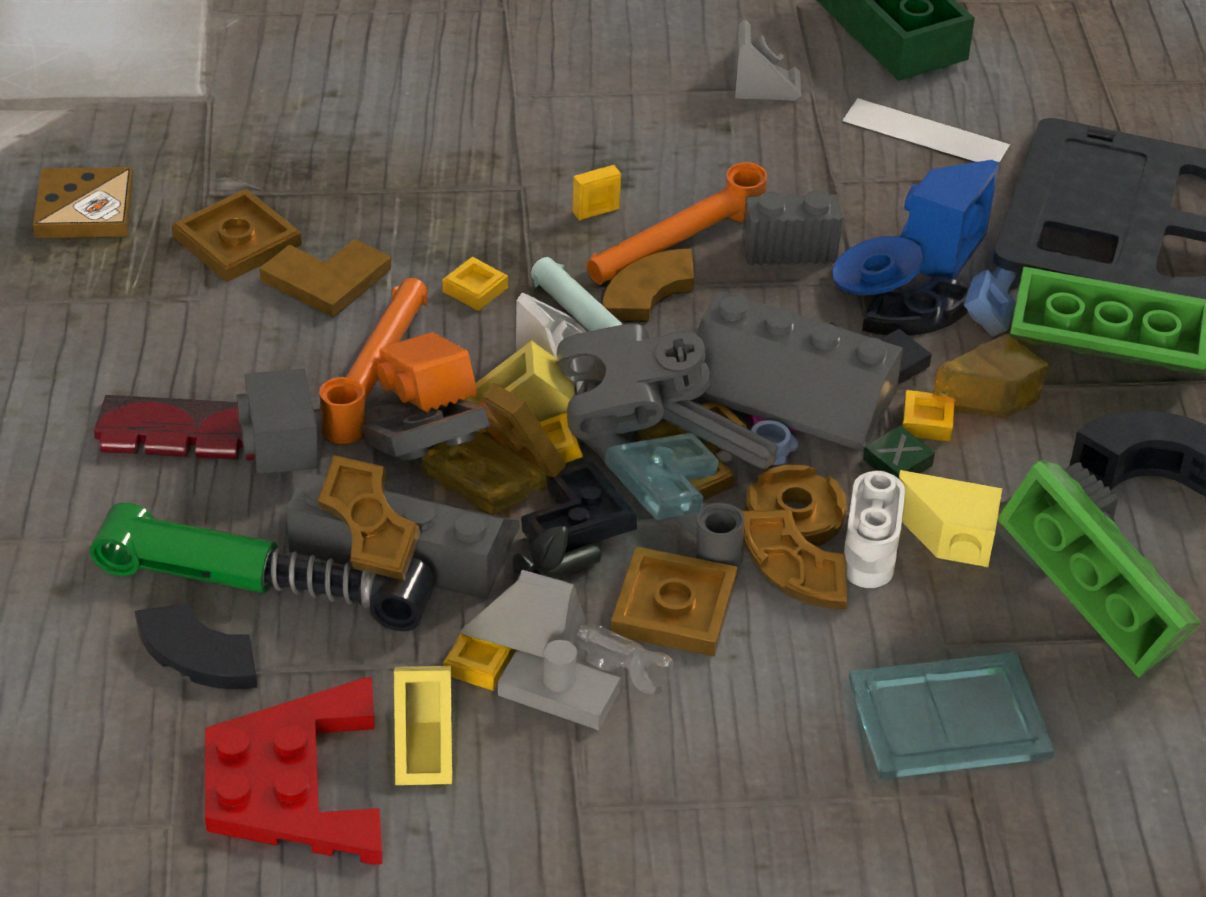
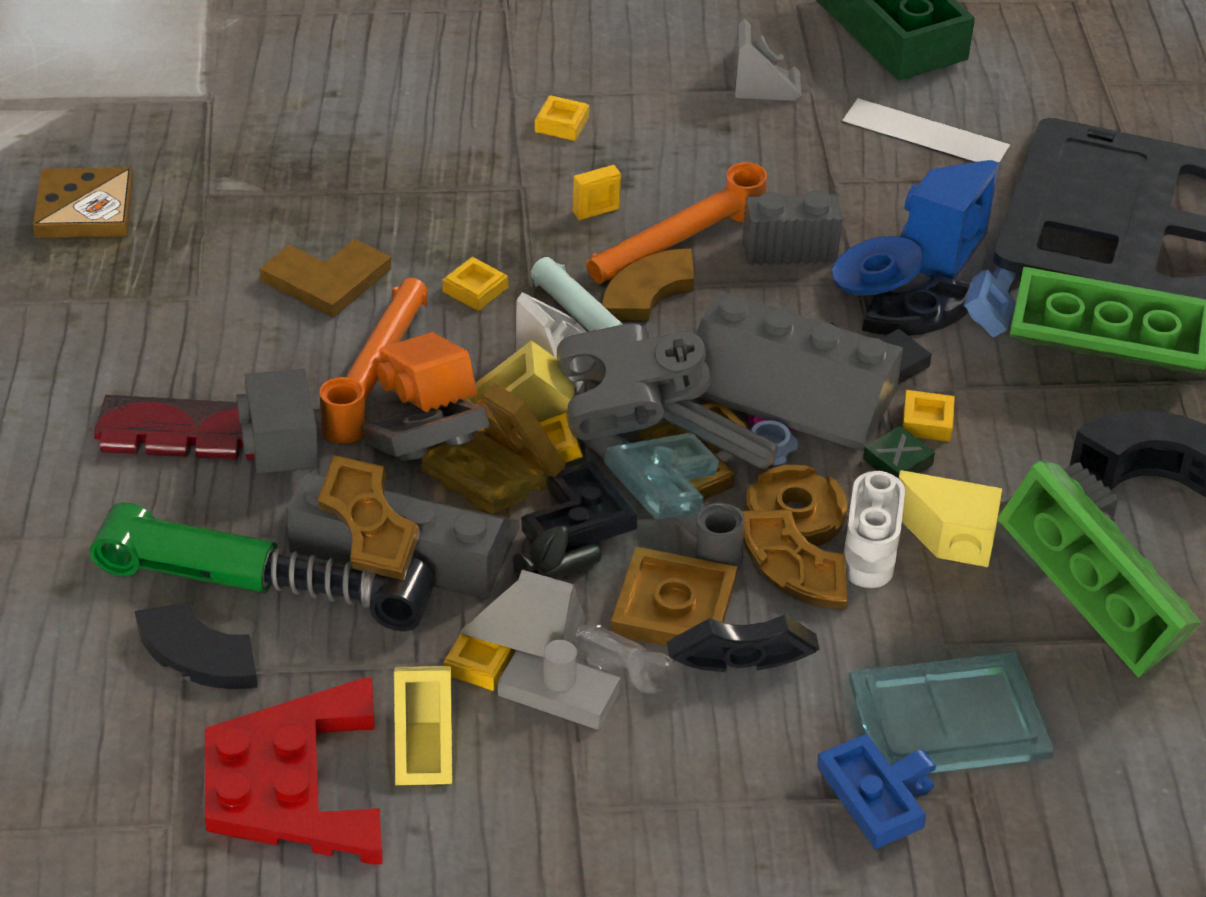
pearl gold tile [172,188,302,282] -> none
clear yellow slope [932,334,1049,419] -> none
none -> yellow tile [535,95,590,141]
none -> black tile [667,614,820,672]
none -> blue plate [817,733,936,849]

